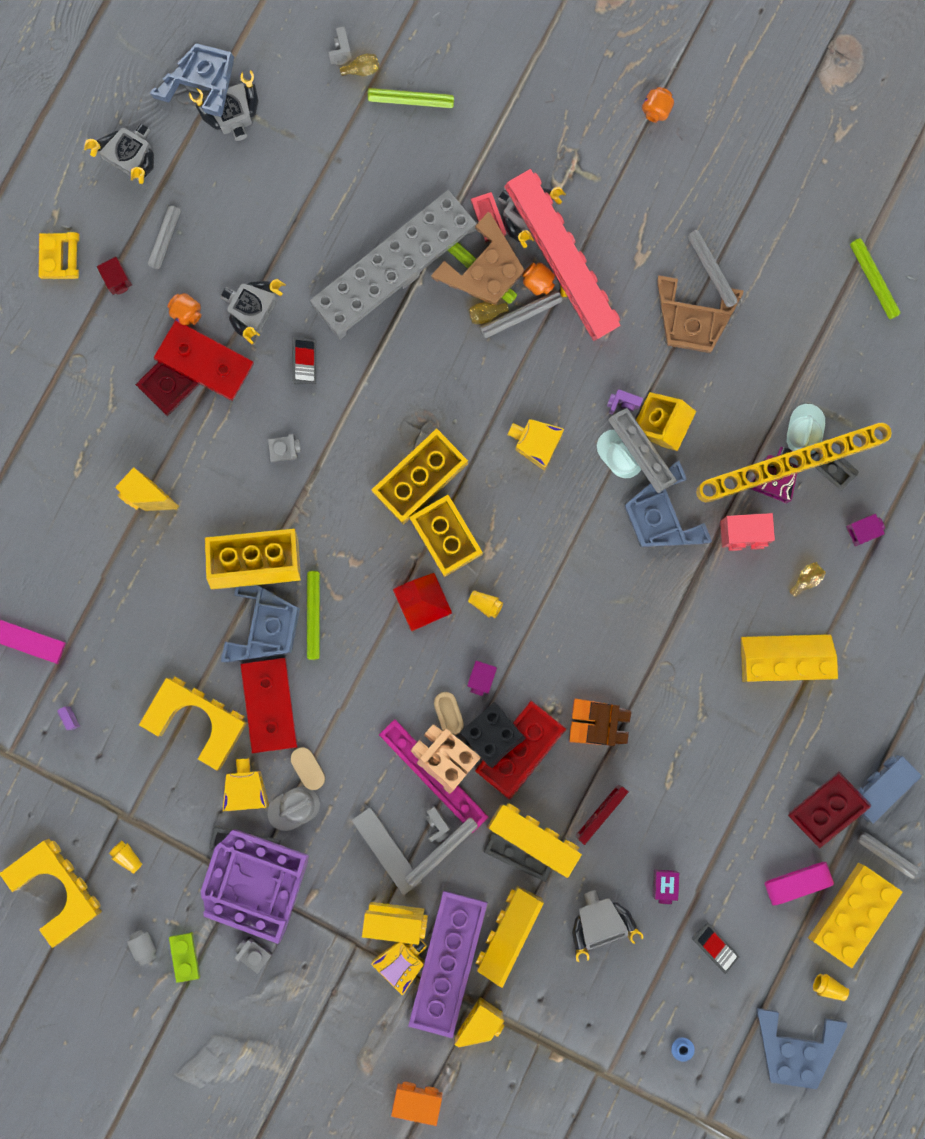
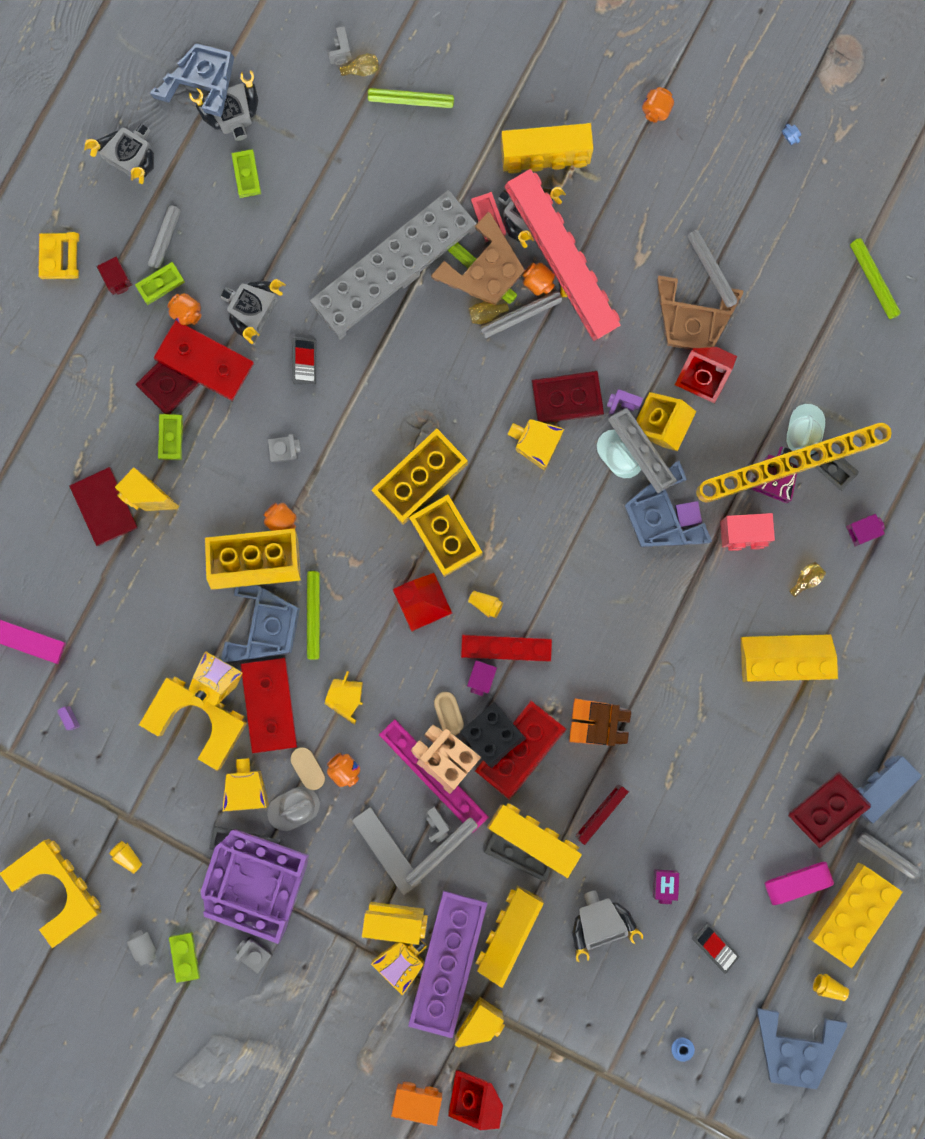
none -> dark red tile [69,467,138,546]
none -> lime plate [135,262,185,305]
none -> lime plate [158,414,183,460]
none -> yellow torso [189,652,242,707]
none -> lime plate [231,149,261,198]
none -> orange head [263,503,297,531]
none -> yellow piece [324,671,363,725]
none -> orange head [327,753,360,787]
none -> red slope [448,1070,503,1130]
none -> red plate [461,635,552,662]
none -> yellow brick [501,123,593,174]
none -> dark red tile [532,371,604,423]
none -> red slope [675,347,737,404]
none -> medium lavender tile [675,501,702,527]
none -> medium blue plate [782,124,801,145]

